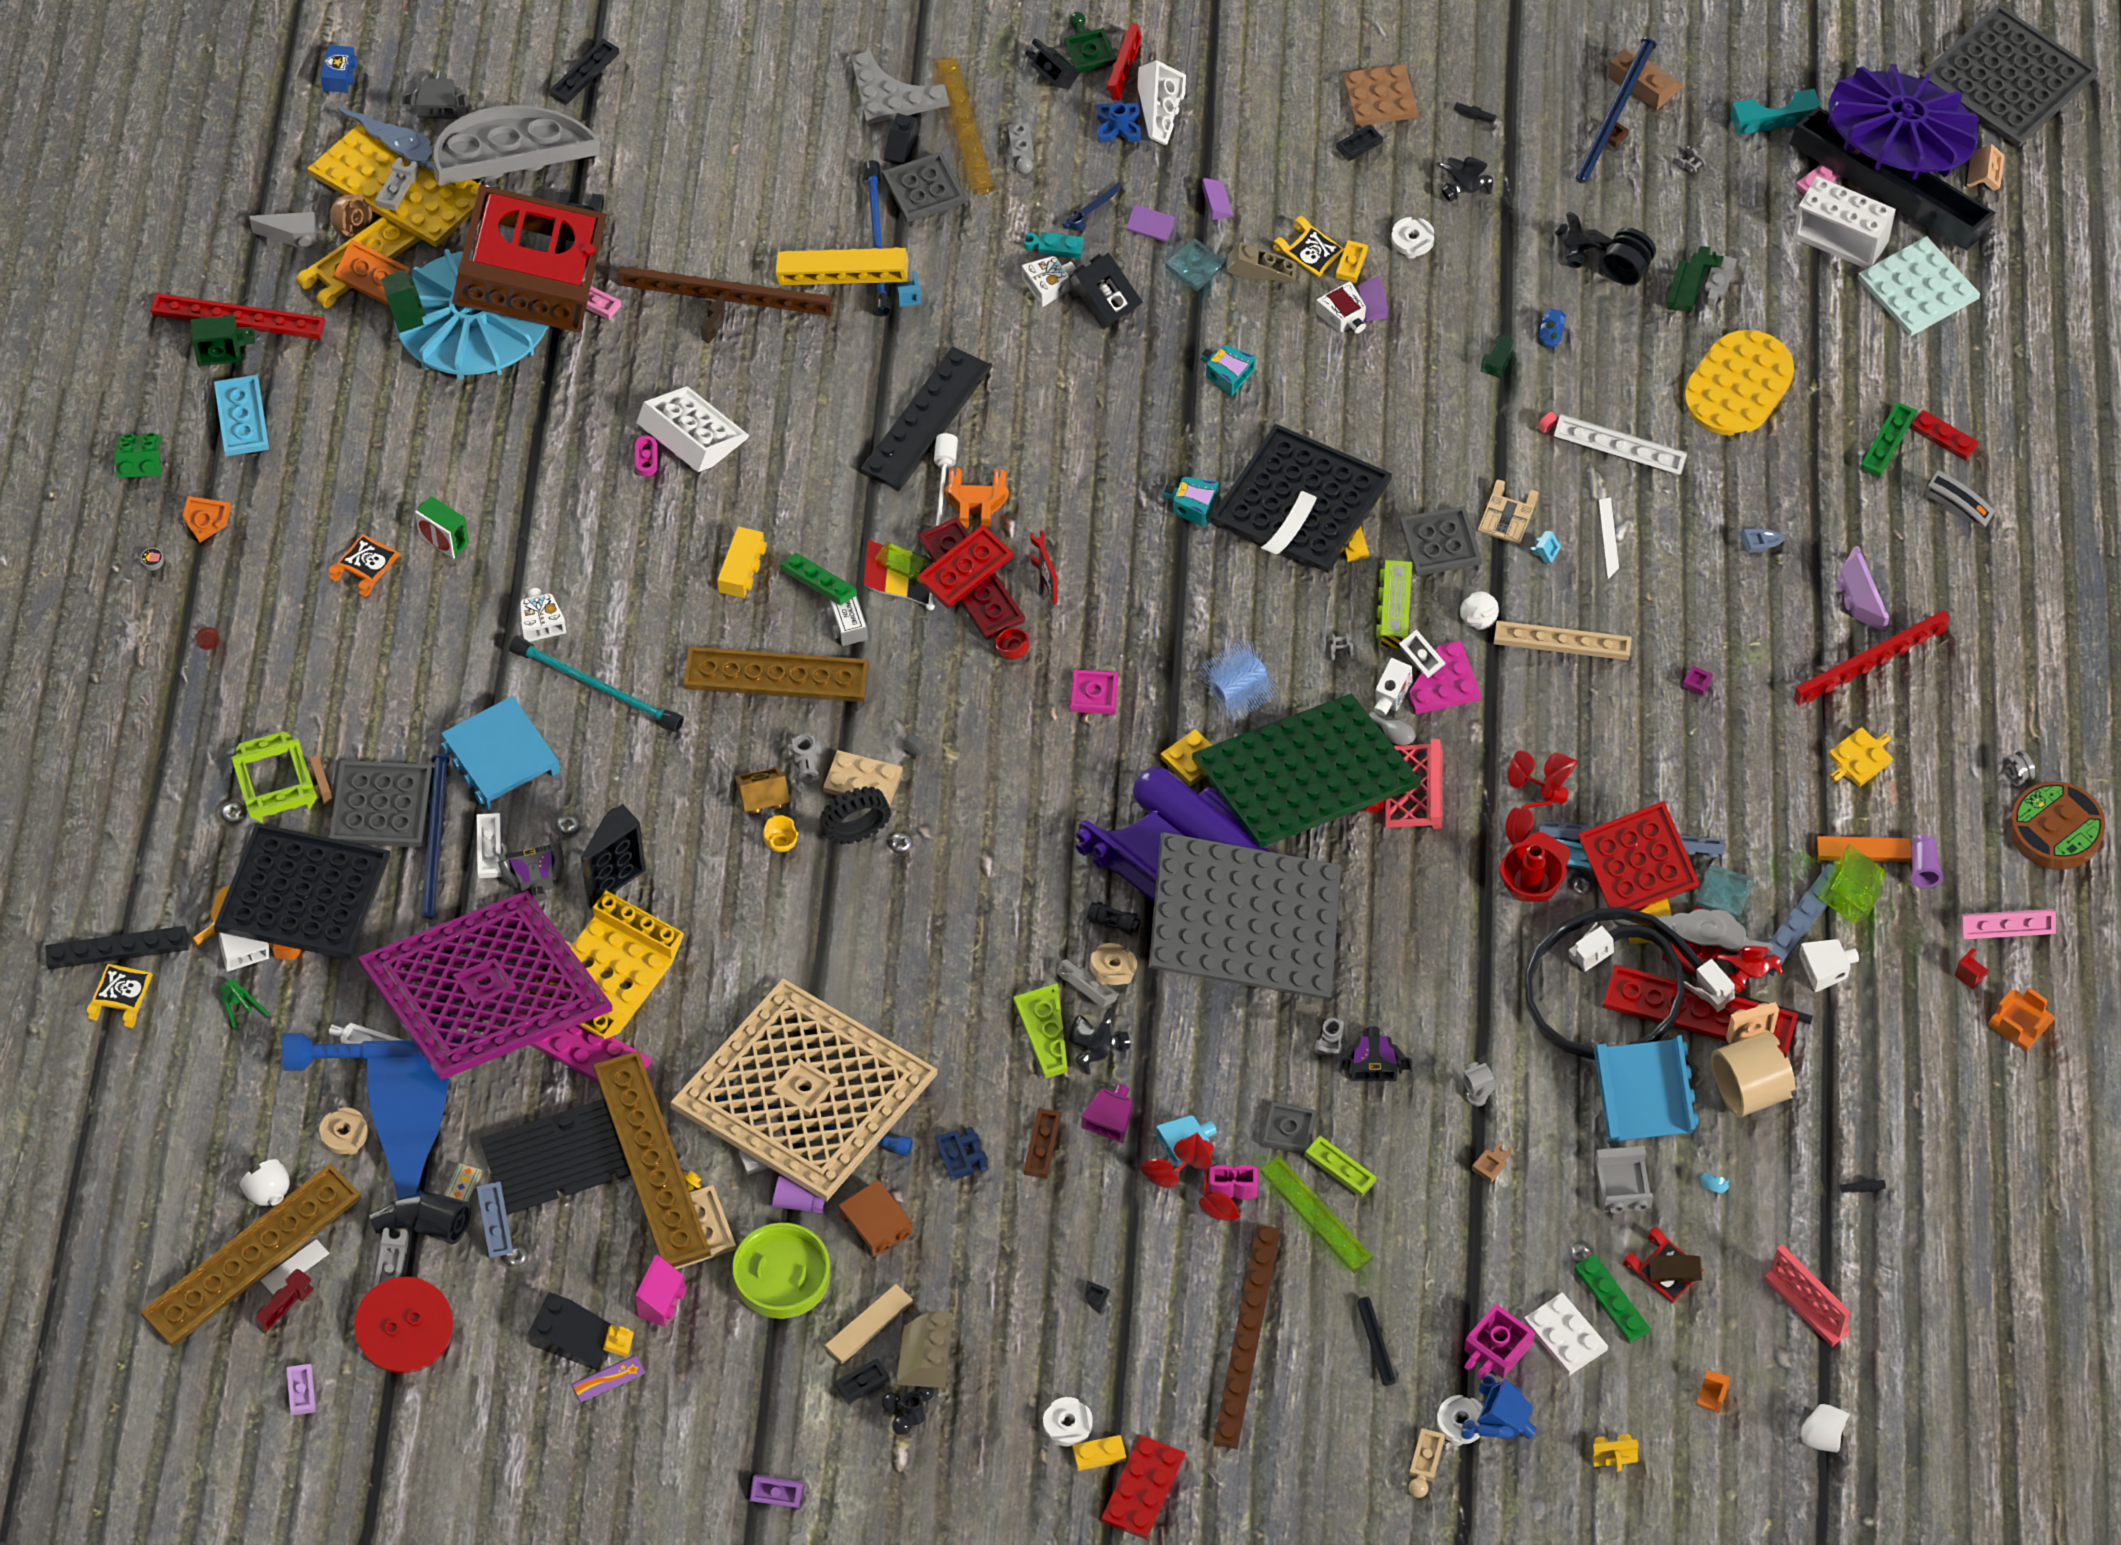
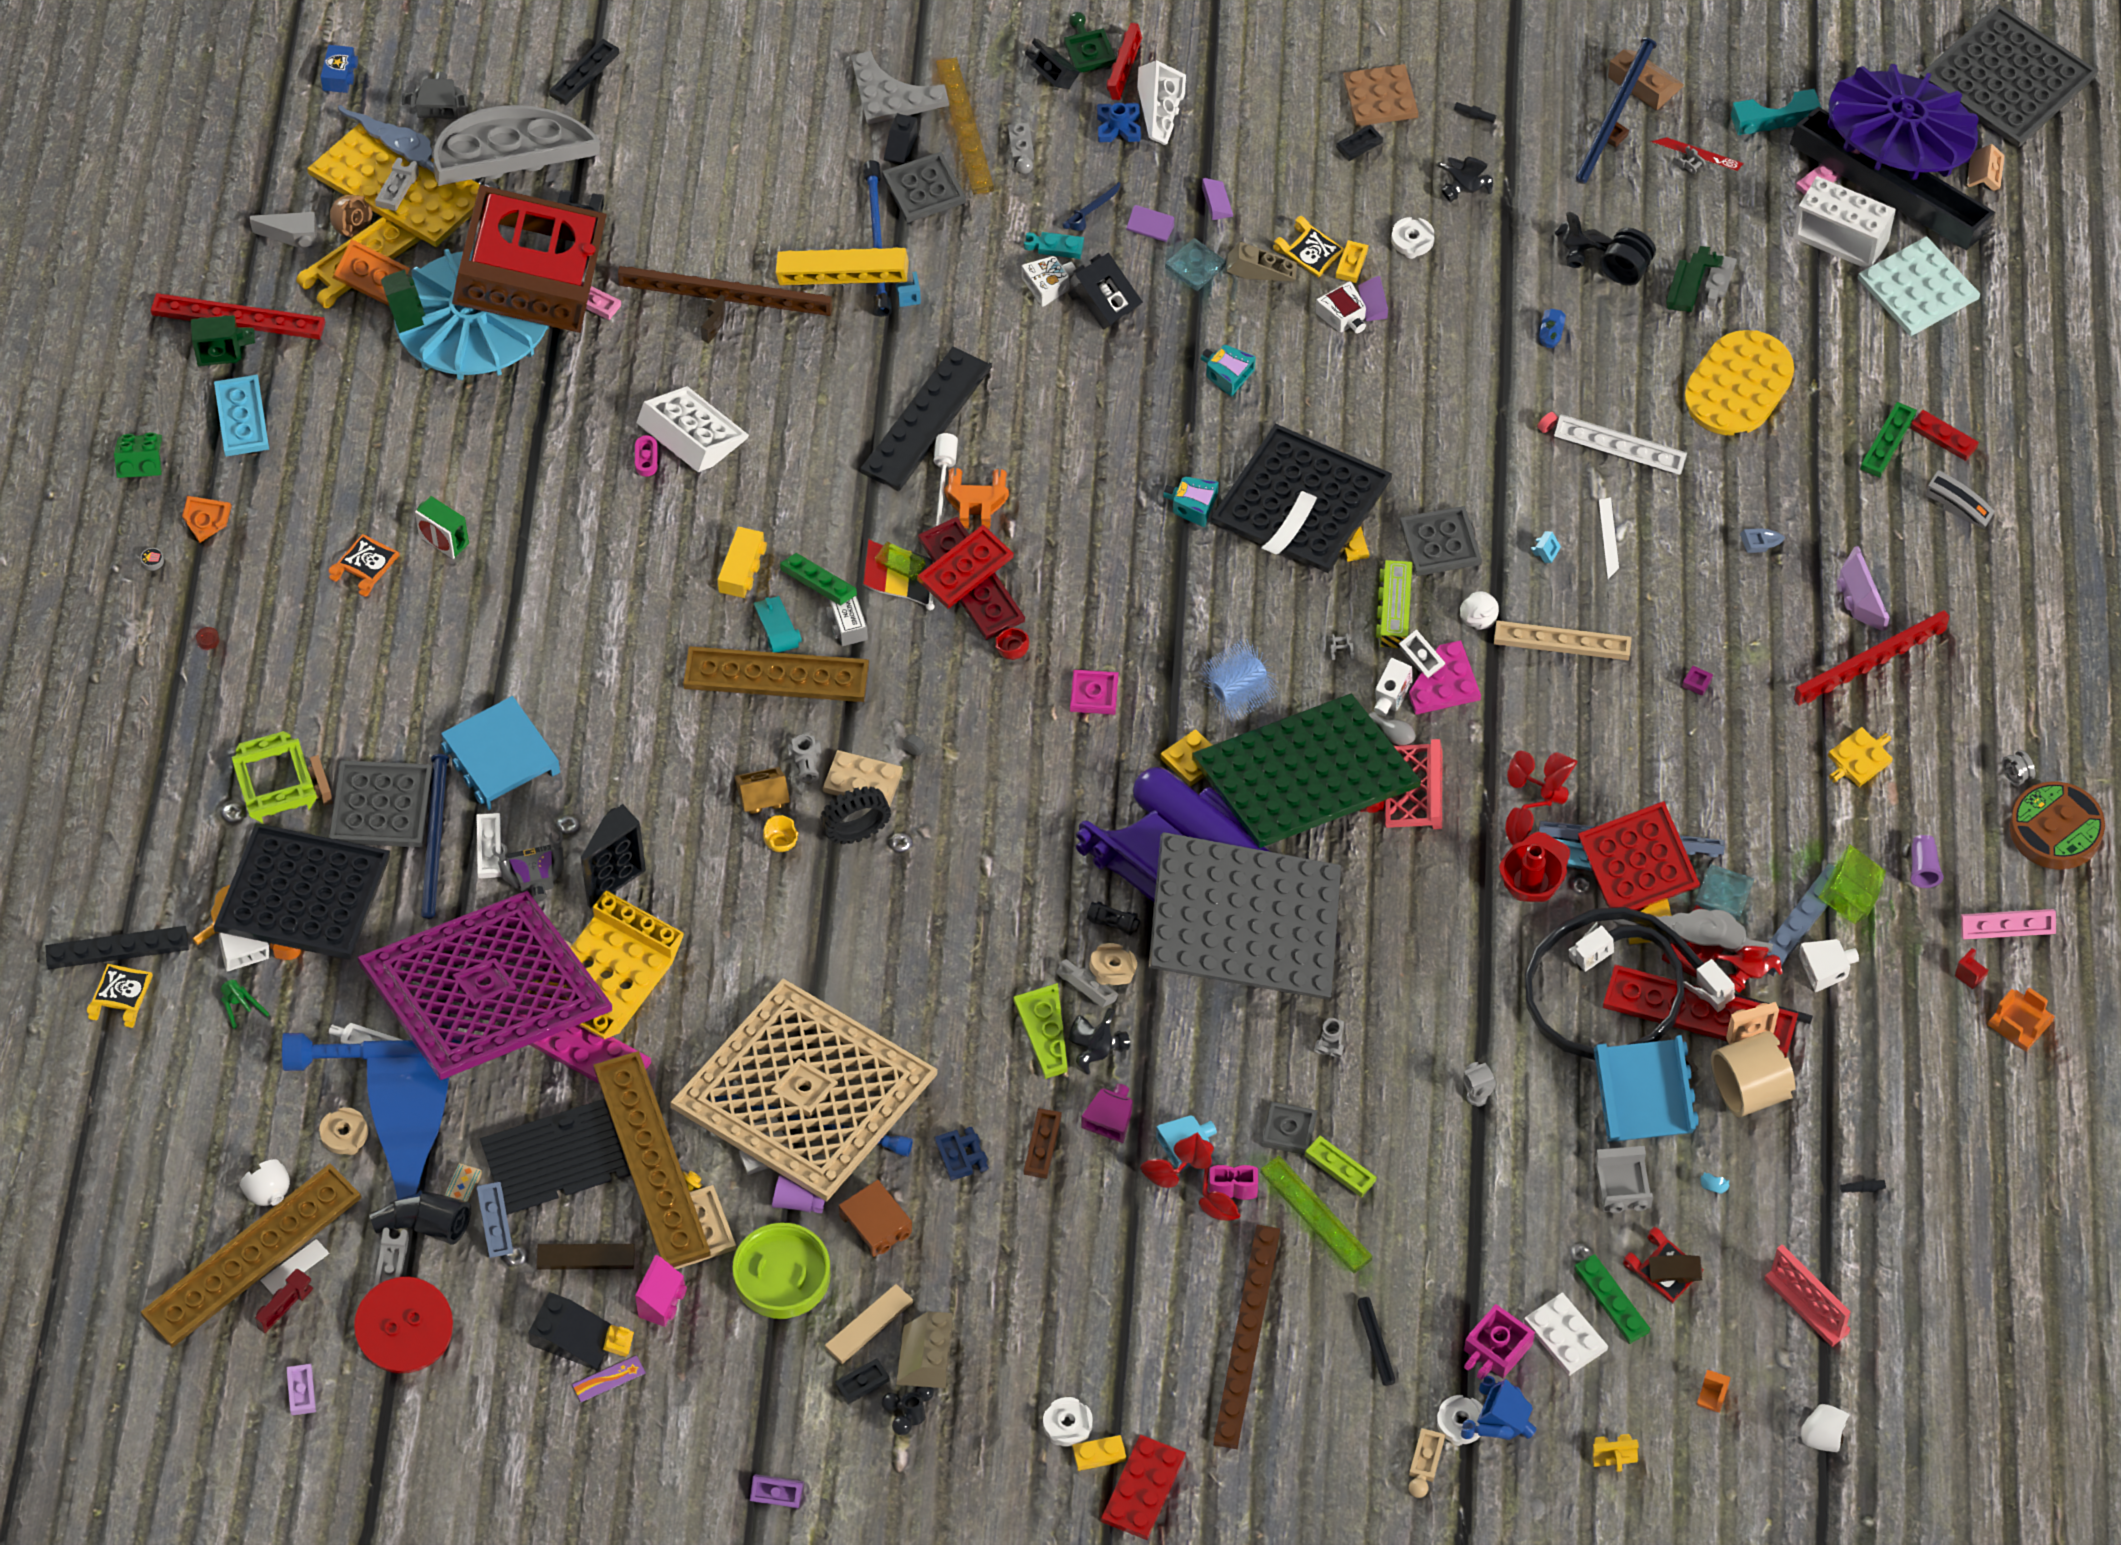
teal hose [509,635,684,732] -> none
white torso [521,588,566,642] -> none
red flag [1030,530,1057,604] -> none
black tile [1086,1281,1110,1313] -> none
black torso [1338,1026,1413,1081] -> none
medium nougat plate [1472,1141,1511,1183] -> none
tan flag [1478,480,1539,545] -> none
clear green leg [1480,334,1514,379] -> none
orange tile [1817,836,1912,862] -> none
none -> dark brown tile [536,1244,635,1270]
none -> teal door [754,596,802,653]
none -> red sticker [1651,137,1744,171]

